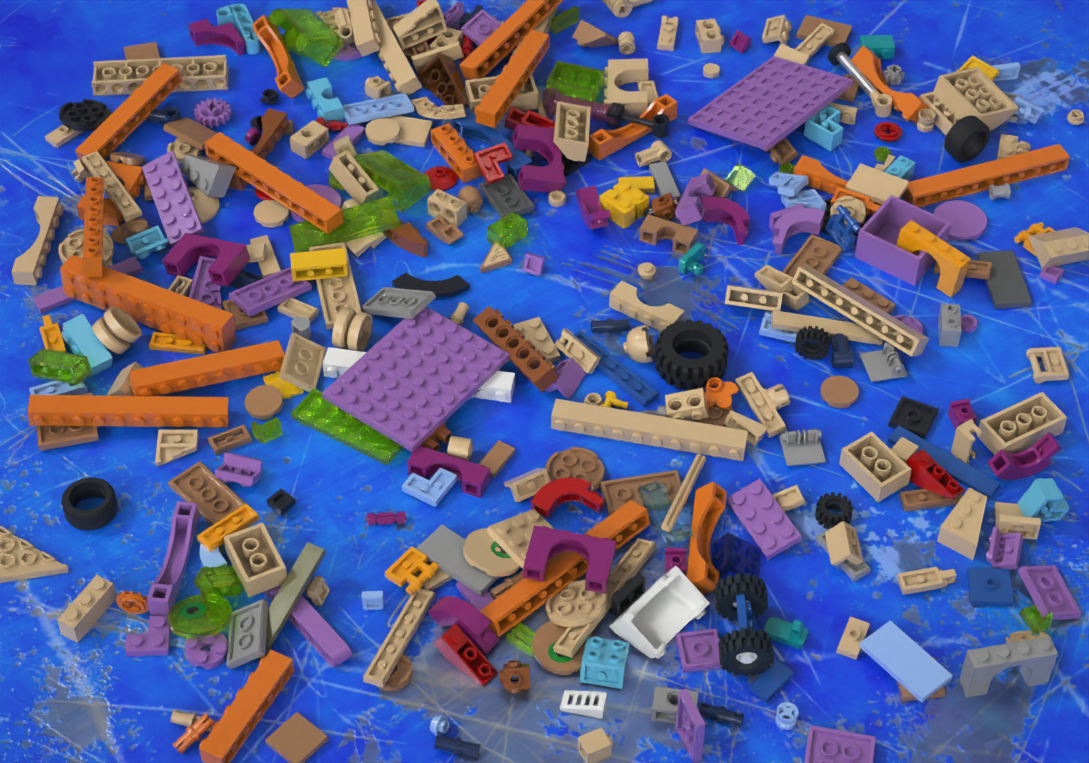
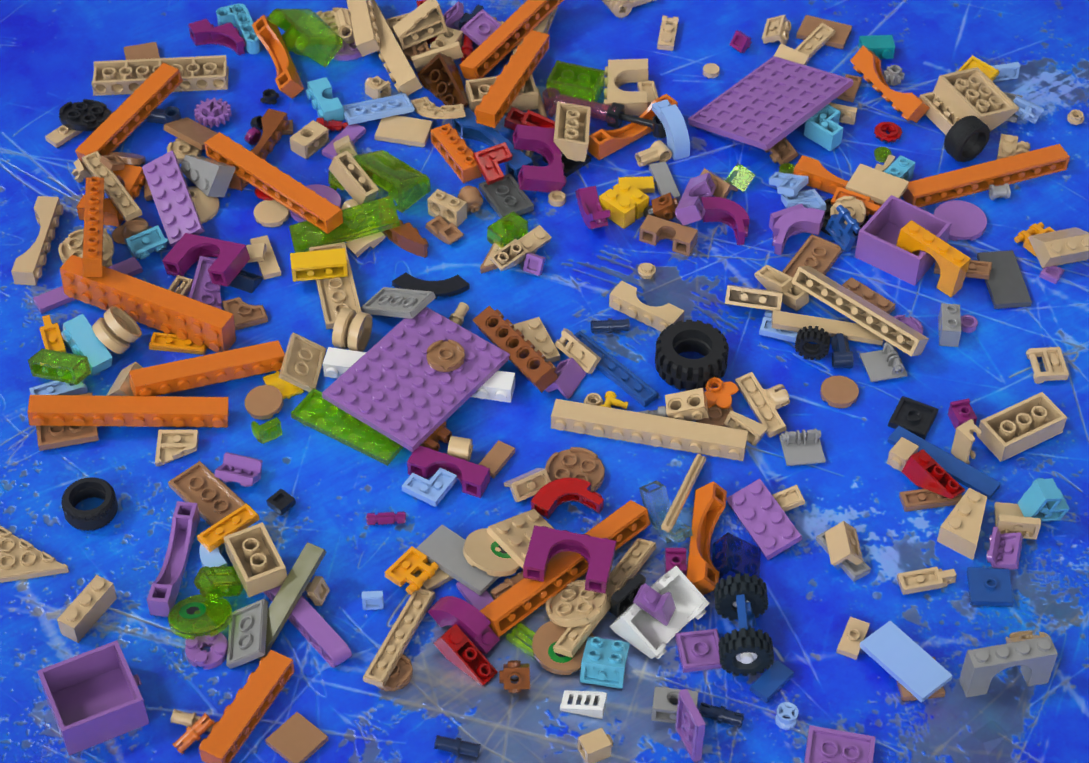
orange gear [116,590,149,614] -> none
medium lavender plate [125,615,172,657] -> none
medium nougat tile [208,424,252,456] -> none
medium lavender tile [229,267,312,317] -> none
tan tile [277,298,319,323] -> none
light grey brick [291,317,311,340] -> none
tan tile [365,118,400,146] -> none
red dish [423,166,457,191] -> none
light blue plate [430,714,449,736] -> none
clear neon green tile [551,6,579,34] -> none
medium nougat slope [572,20,619,48] -> none
medium nougat tile [600,470,687,516] -> none
tan wheel [618,32,635,55] -> none
tan cylinder [623,325,655,363] -> none
teal piece [678,242,705,275] -> none
tan brick [695,19,724,54] -> none
teal piece [763,617,808,649] -> none
black tyre [815,492,853,529] -> none
piece [827,42,892,118] -> none
tan brick [839,432,912,502] -> none
tan wheel [916,108,936,132] -> none
magenta arch [988,432,1062,480] -> none
medium lavender tile [1018,565,1082,620] -> none
clear neon green plate [1019,605,1053,634] -> none
none -> medium lavender container [37,640,149,756]
none -> medium nougat tile [100,155,125,171]
none -> medium nougat tile [426,340,465,372]
none -> tan slope [489,225,552,271]
none -> medium lavender slope [633,583,676,626]
none -> light blue arch [652,99,690,161]

